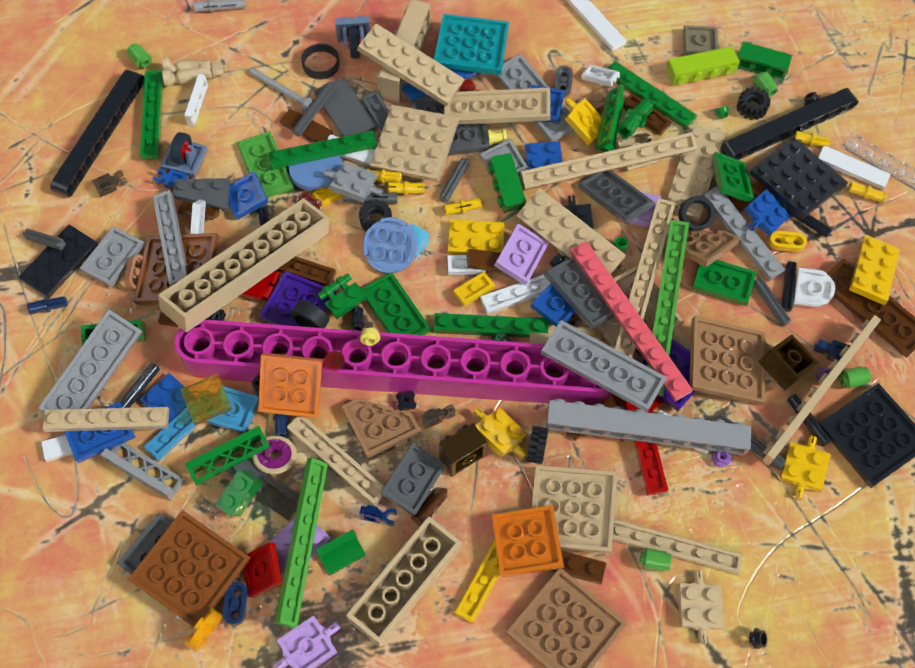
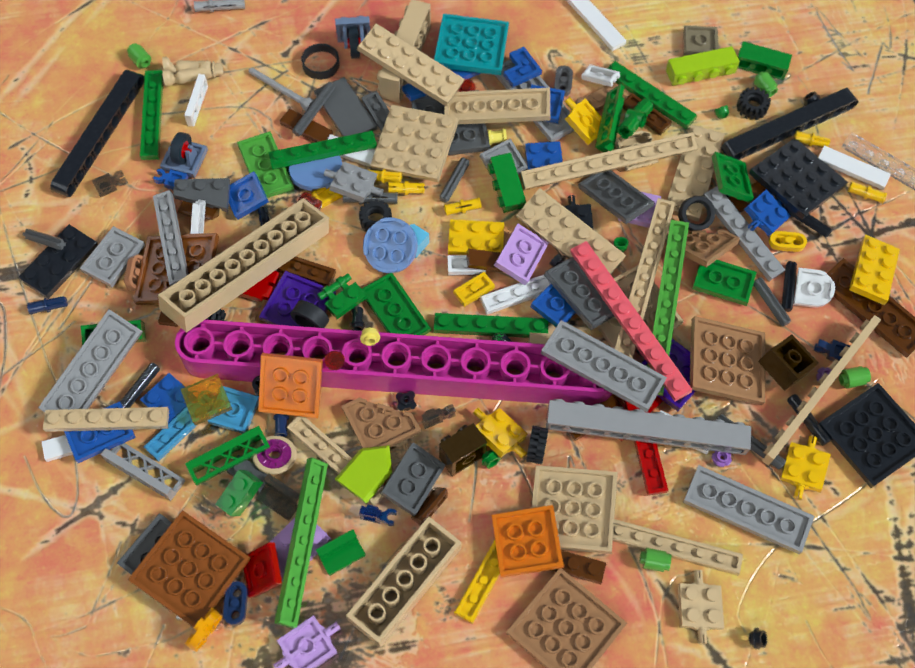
none -> lime tile [335,445,392,504]
none -> green plate [482,450,500,469]
none -> blue plate [503,47,542,88]
none -> light grey plate [683,465,815,555]

